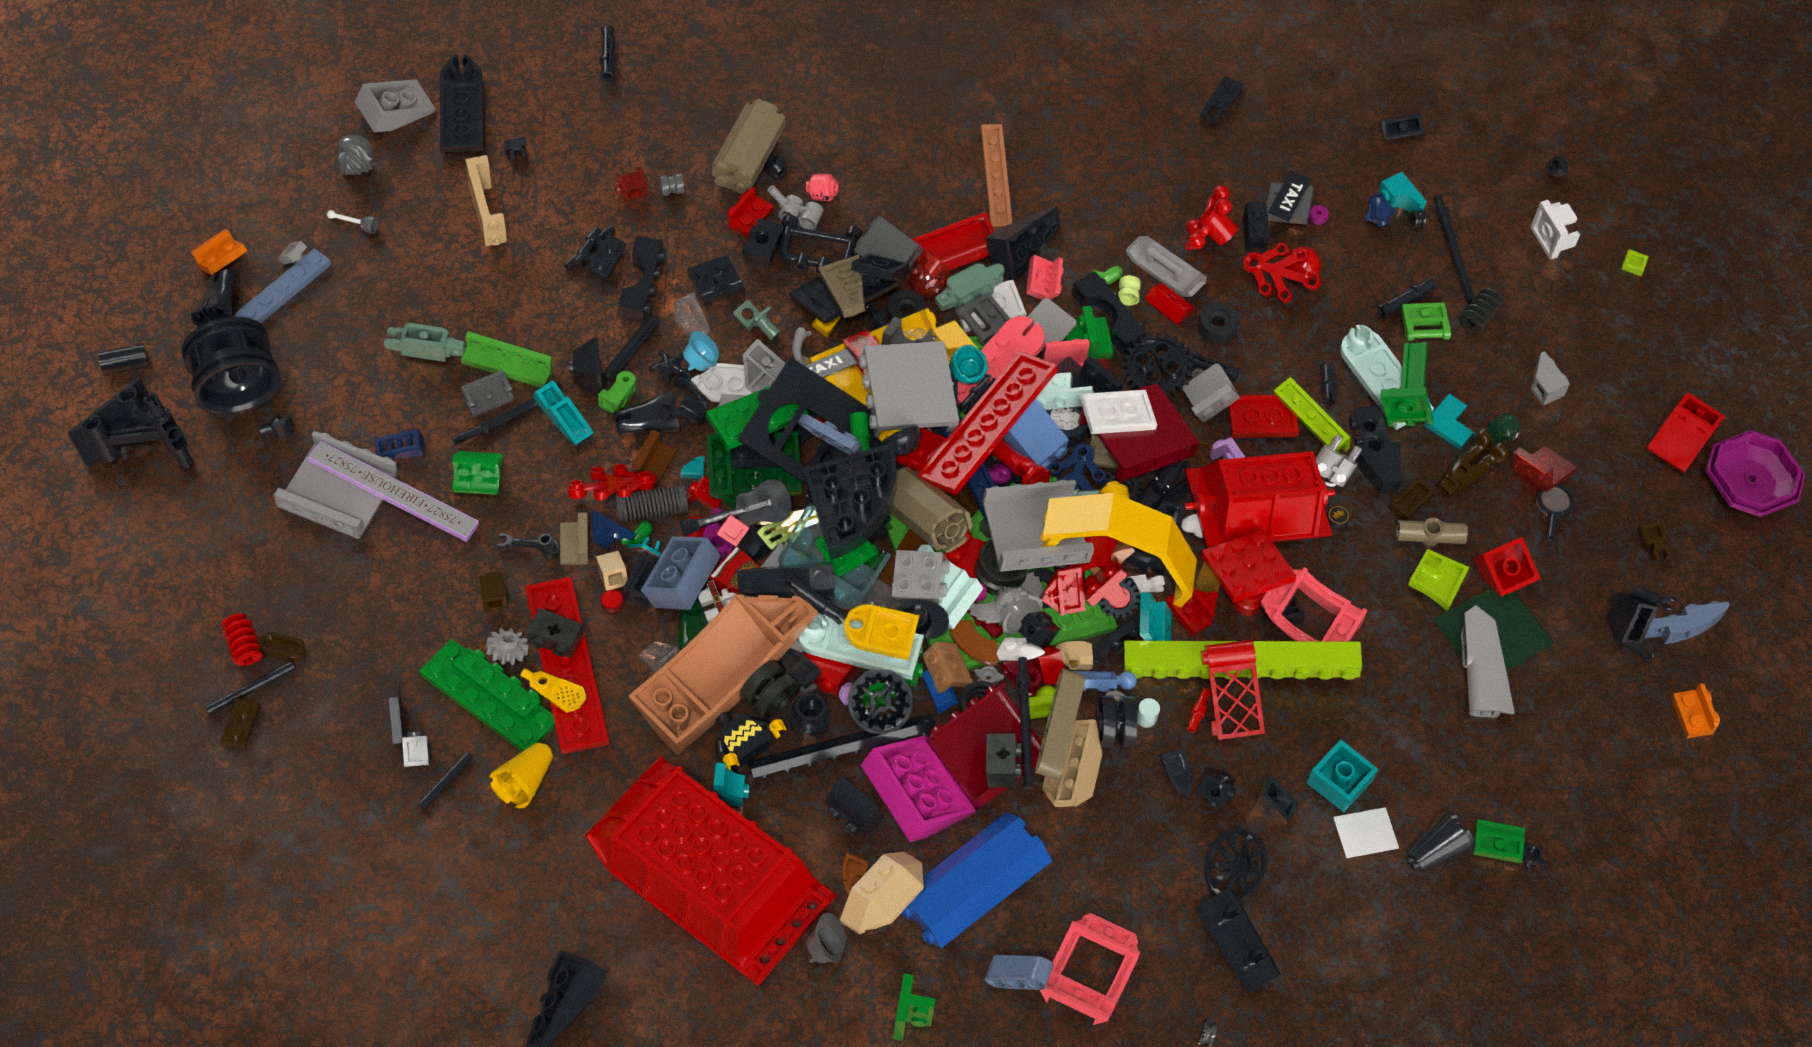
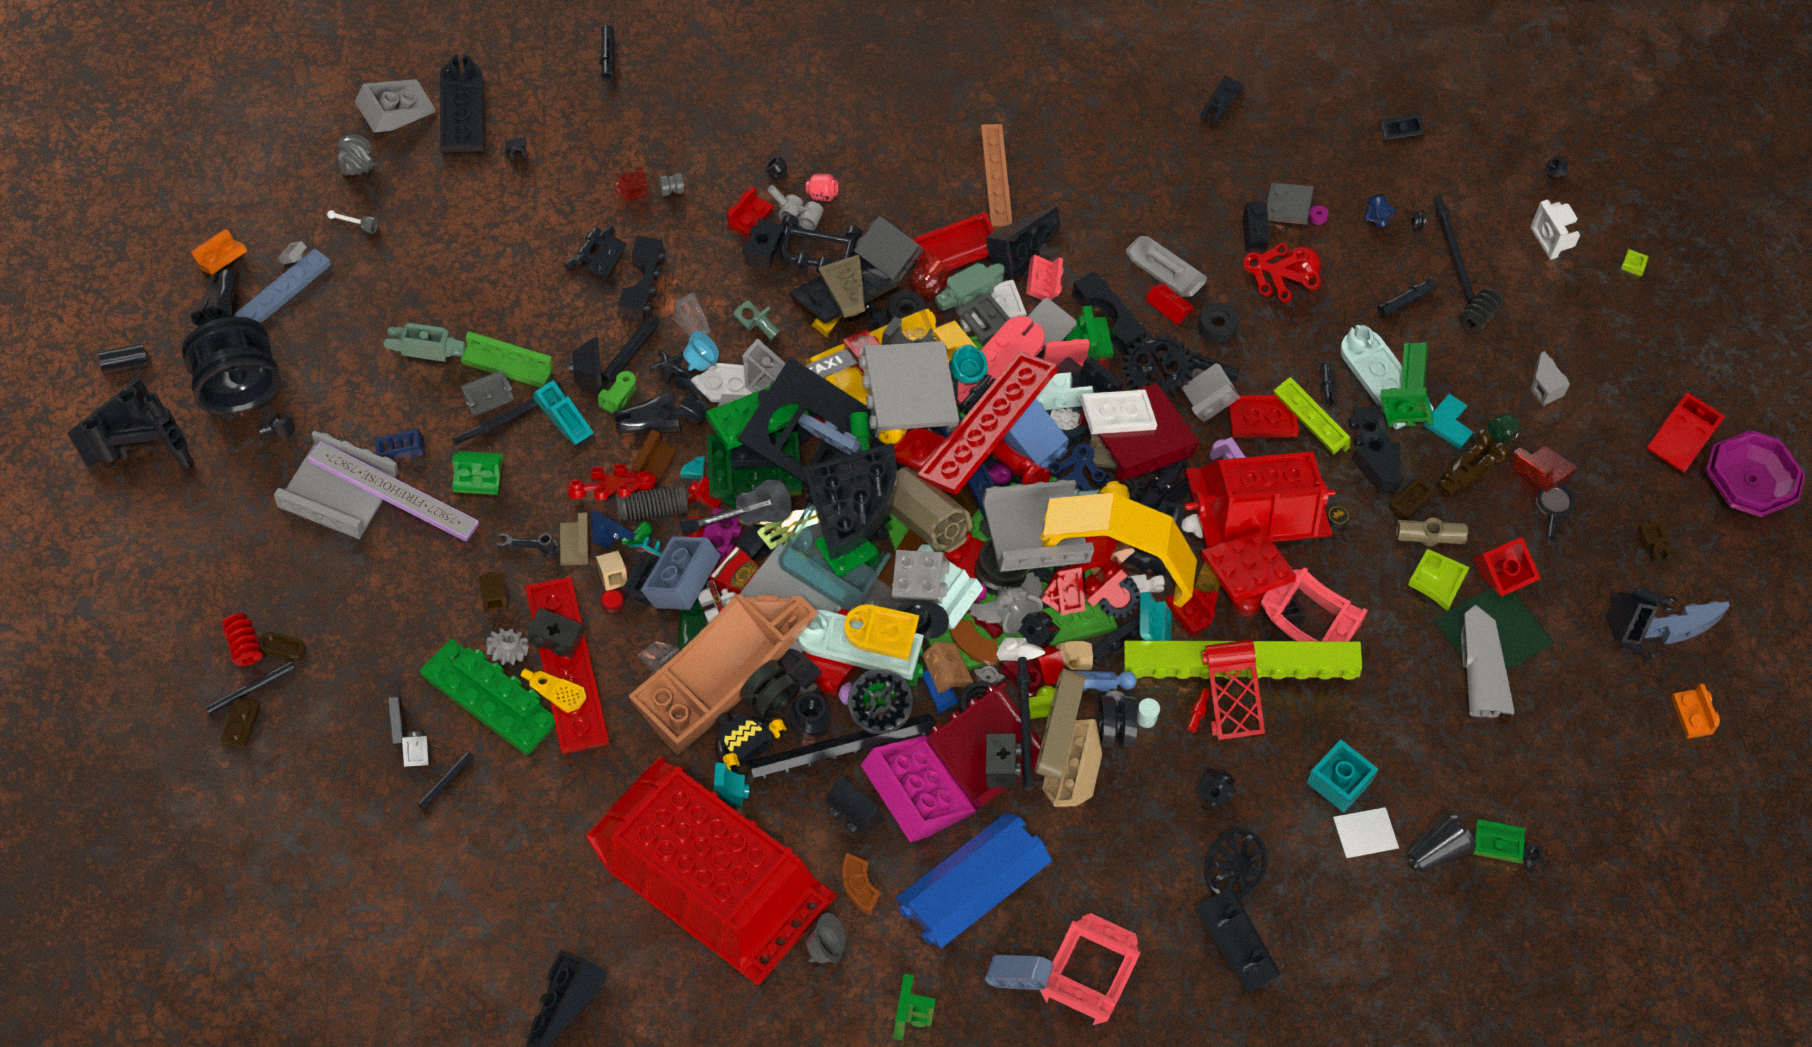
tan panel [465,155,507,246] -> none
yellow cone [489,743,553,808] -> none
black hinge [687,255,745,306] -> none
dark tan brick [712,99,785,194] -> none
coral tile [717,514,749,546] -> none
black wedge [736,561,835,610] -> none
black pin [784,575,847,624] -> none
light grey piece [792,327,812,366] -> none
tan wedge [840,851,924,934] -> none
black hinge [851,253,909,287] -> none
black piece [881,426,922,457] -> none
bright green arm [1093,266,1123,285] -> none
yellowish green wheel [1118,275,1141,306] -> none
black plate [1160,748,1193,797] -> none
red wheel [1184,185,1238,251] -> none
dark grey bush [1199,1022,1218,1047] -> none
black slope [1254,775,1297,823] -> none
black sticker [1268,170,1312,222] -> none
light grey piece [1315,435,1362,487] -> none
teal arch [1378,172,1427,213] -> none
bright green plate [1401,303,1451,341] -> none

